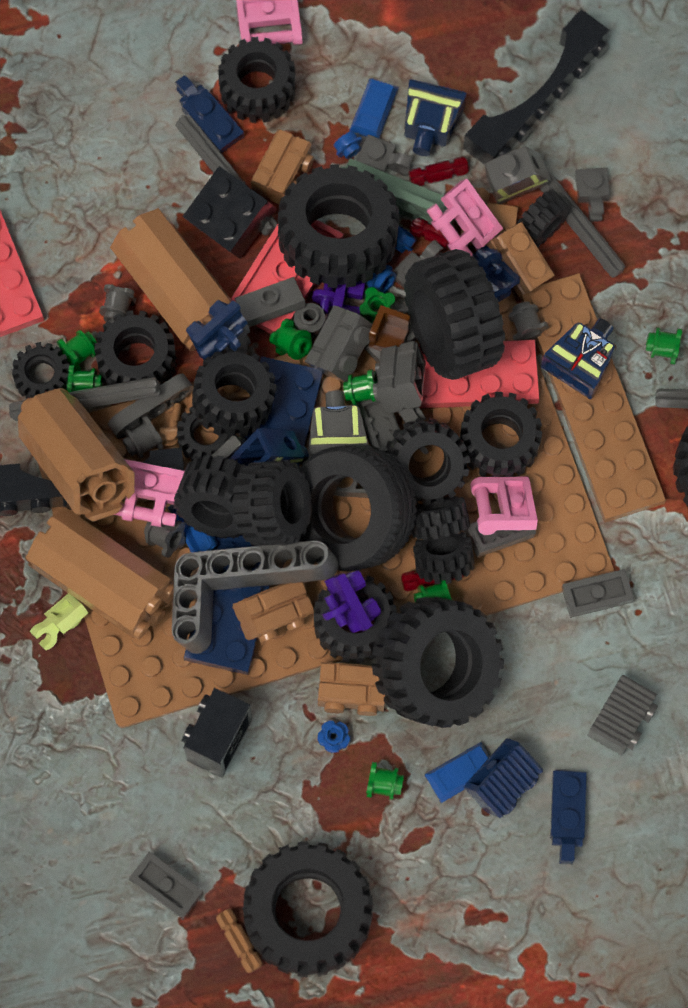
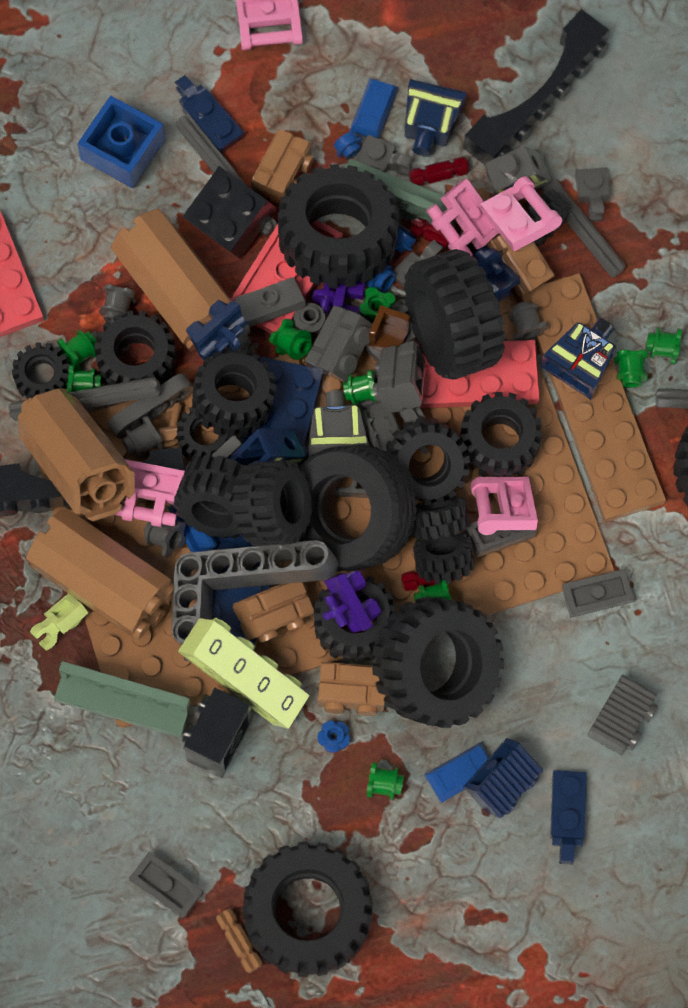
black tyre [218,37,296,123] -> none
none -> sand green fence [54,661,191,738]
none -> blue brick [77,95,165,189]
none -> yellowish green brick [178,618,310,729]
none -> bright pink plate [481,176,562,251]
none -> green brick [614,349,648,388]

